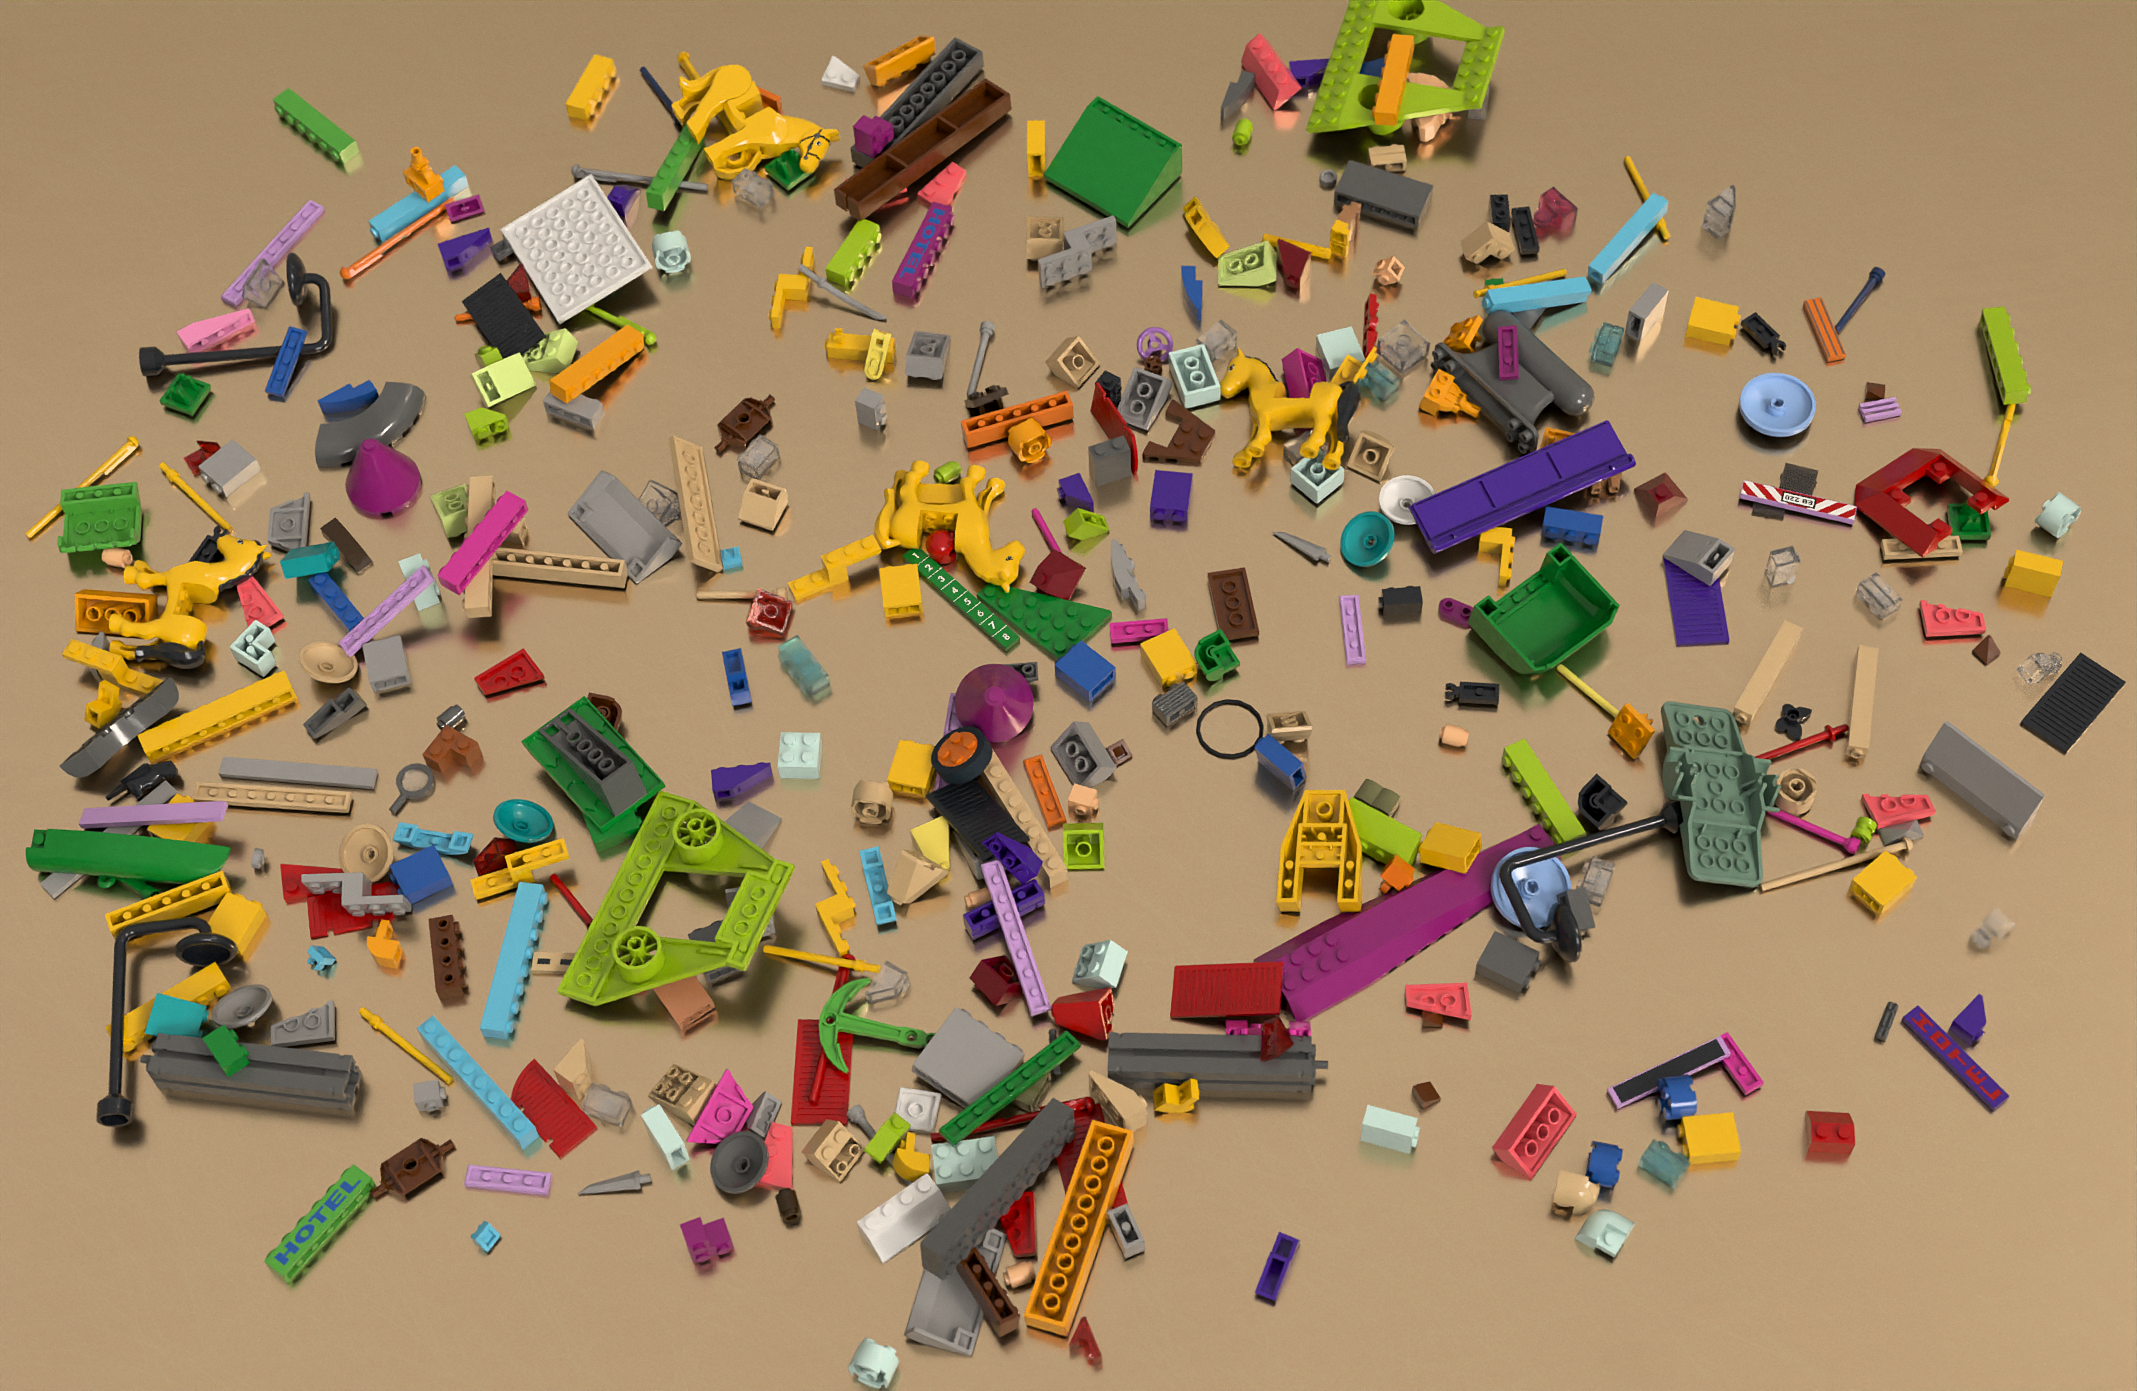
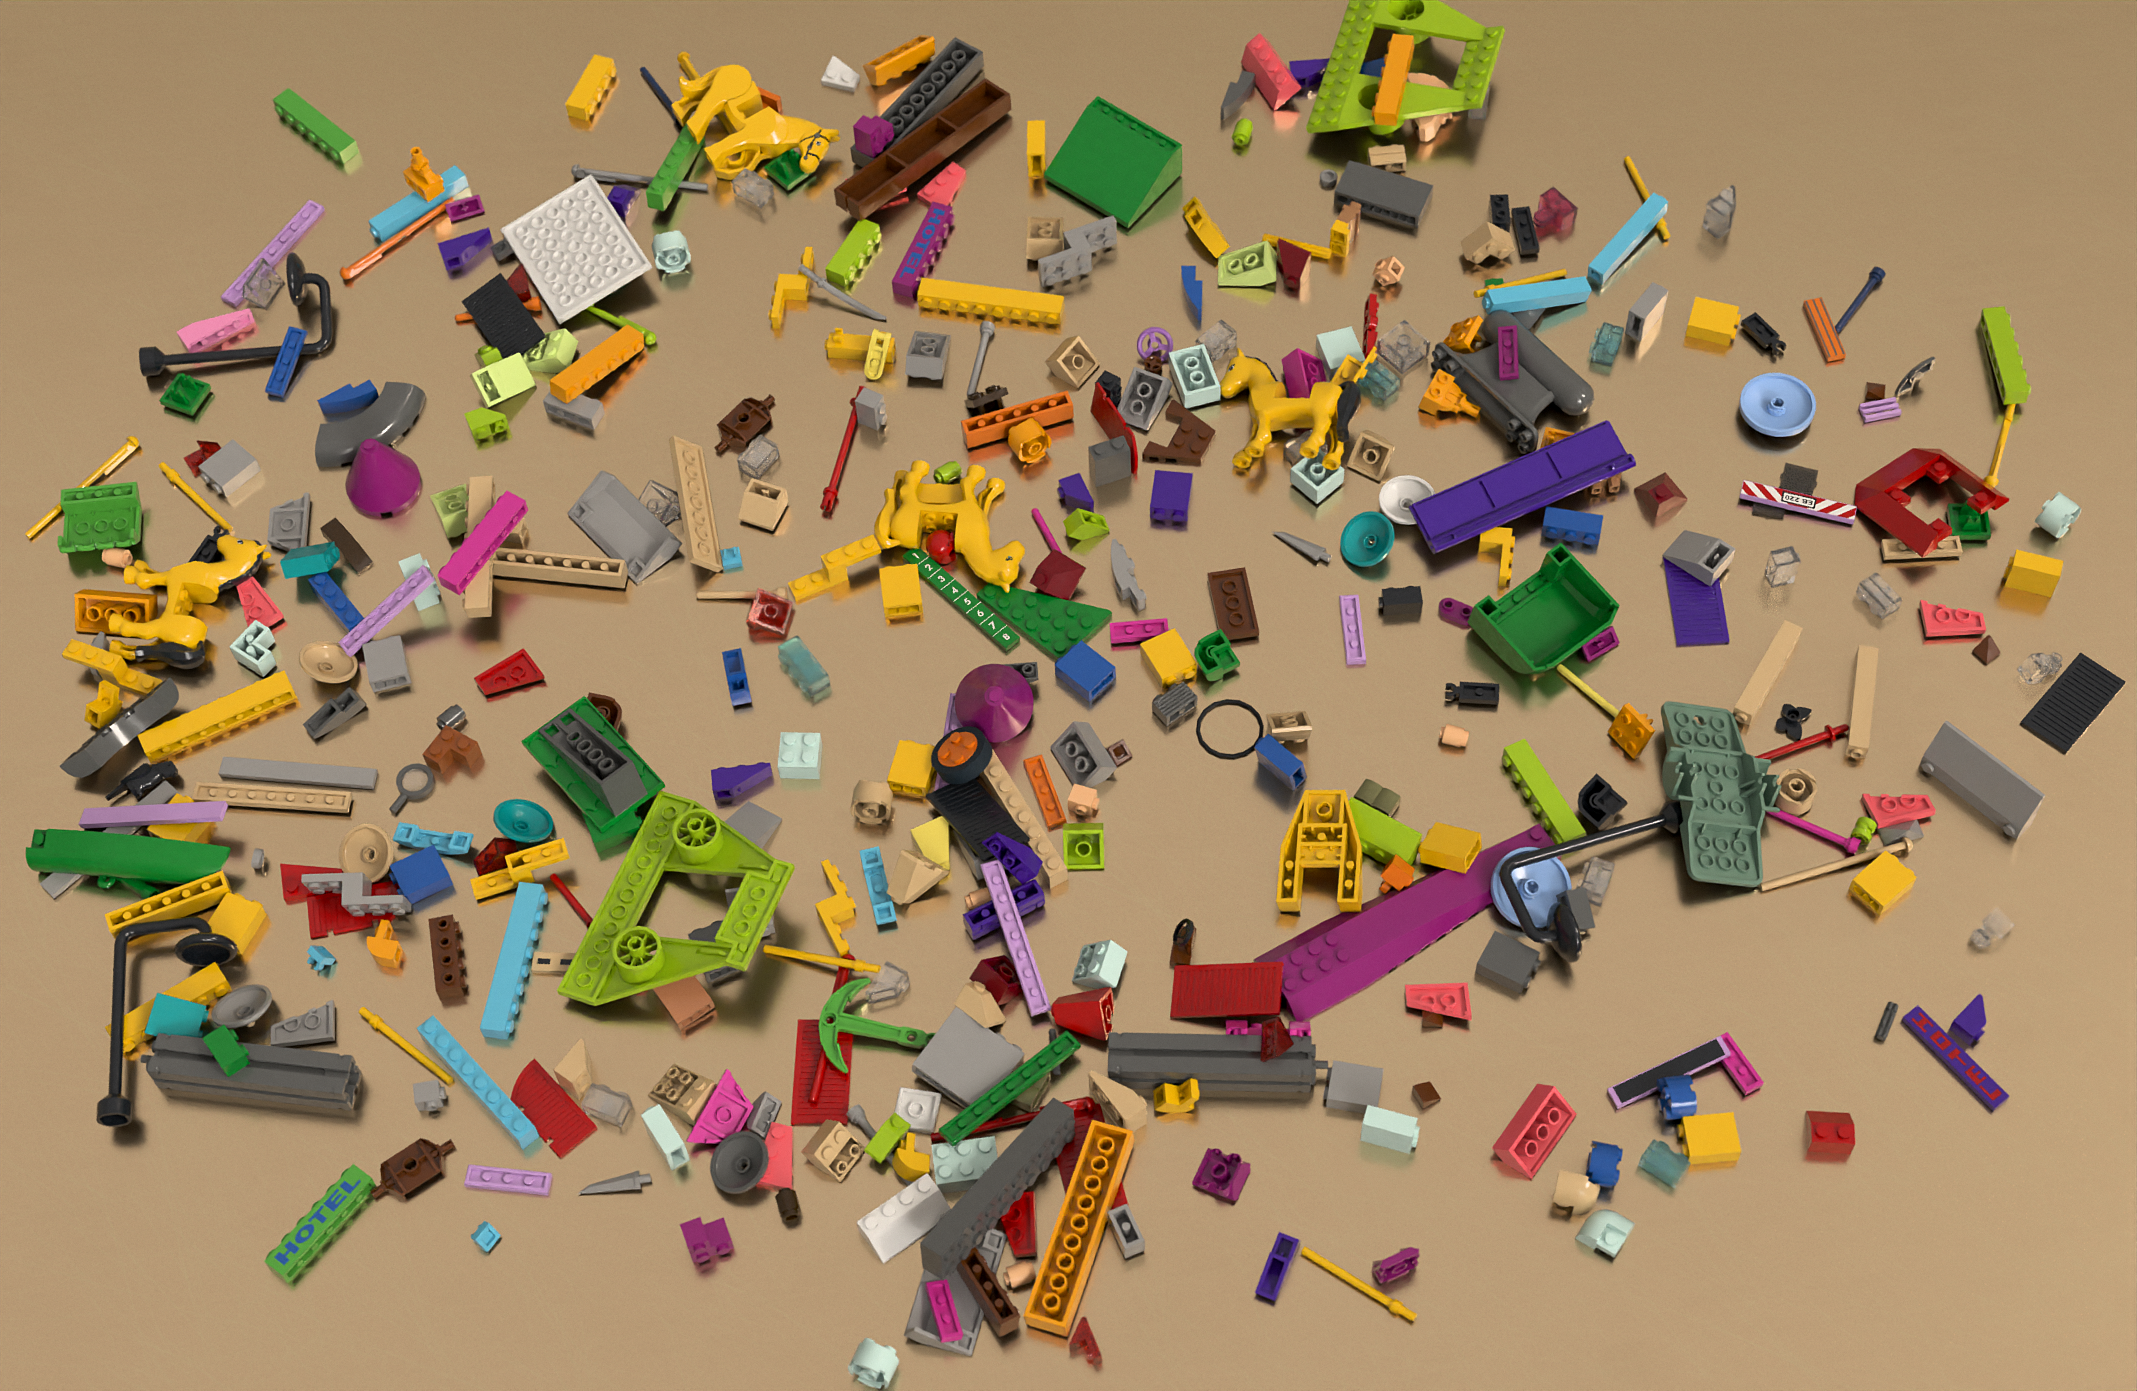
none -> red bar [820,386,866,512]
none -> yellow brick [917,278,1065,324]
none -> dark pink plate [925,1279,963,1343]
none -> tan slope [954,981,1006,1028]
none -> reddish brown piece [1169,918,1196,966]
none -> magenta slope [1192,1148,1251,1200]
none -> yellow bar [1301,1246,1417,1322]
none -> light grey brick [1323,1060,1384,1114]
none -> magenta slope [1371,1247,1420,1283]
none -> magenta slope [1581,626,1620,662]
none -> dark grey brick [1895,356,1936,395]

